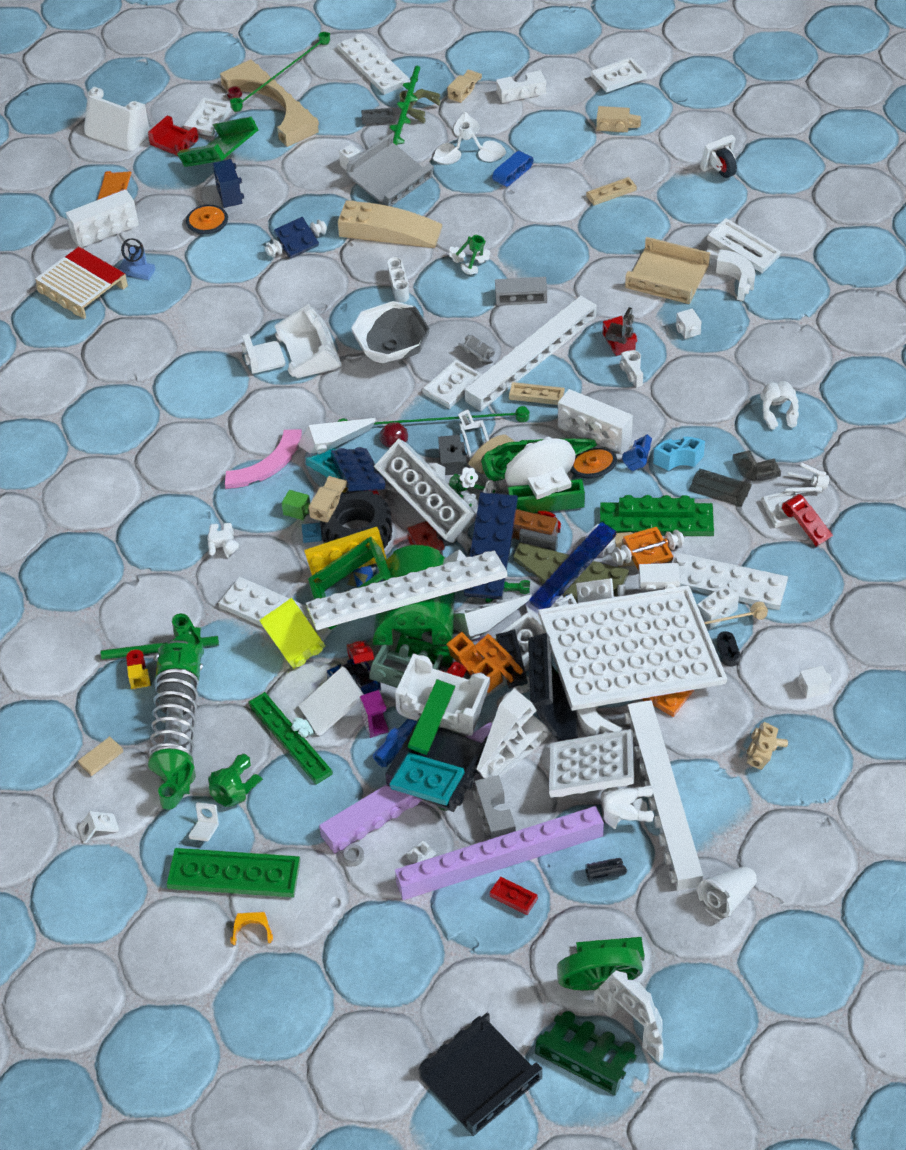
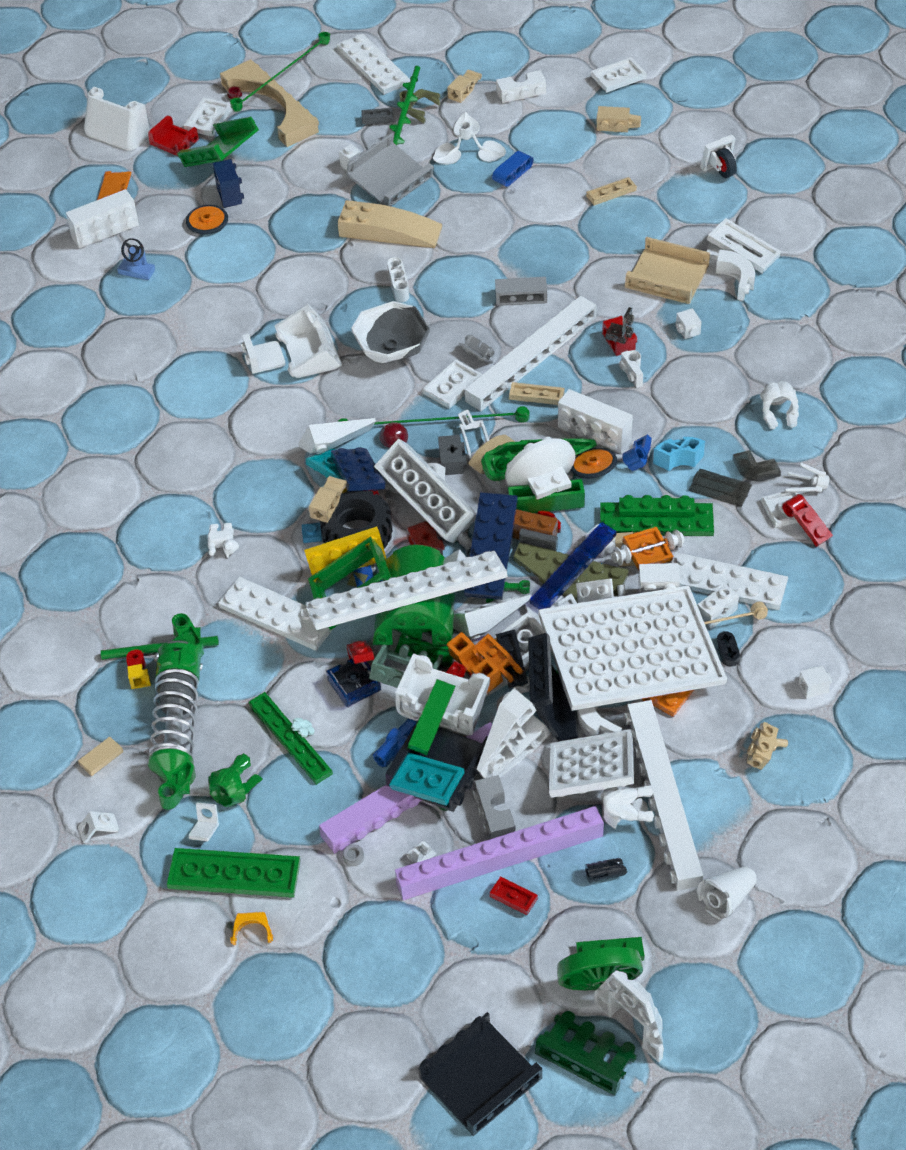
panel [35,246,128,319] -> none
bright pink tile [225,429,302,489] -> none
neon yellow slope [259,598,326,669] -> none
dark blue plate [265,216,327,259] -> none
bright green brick [281,490,311,521] -> none
white tile [299,666,364,736] -> none
magenta panel [360,690,389,738] -> none
plant [449,235,490,275] -> none
white plant [449,467,496,508] -> none

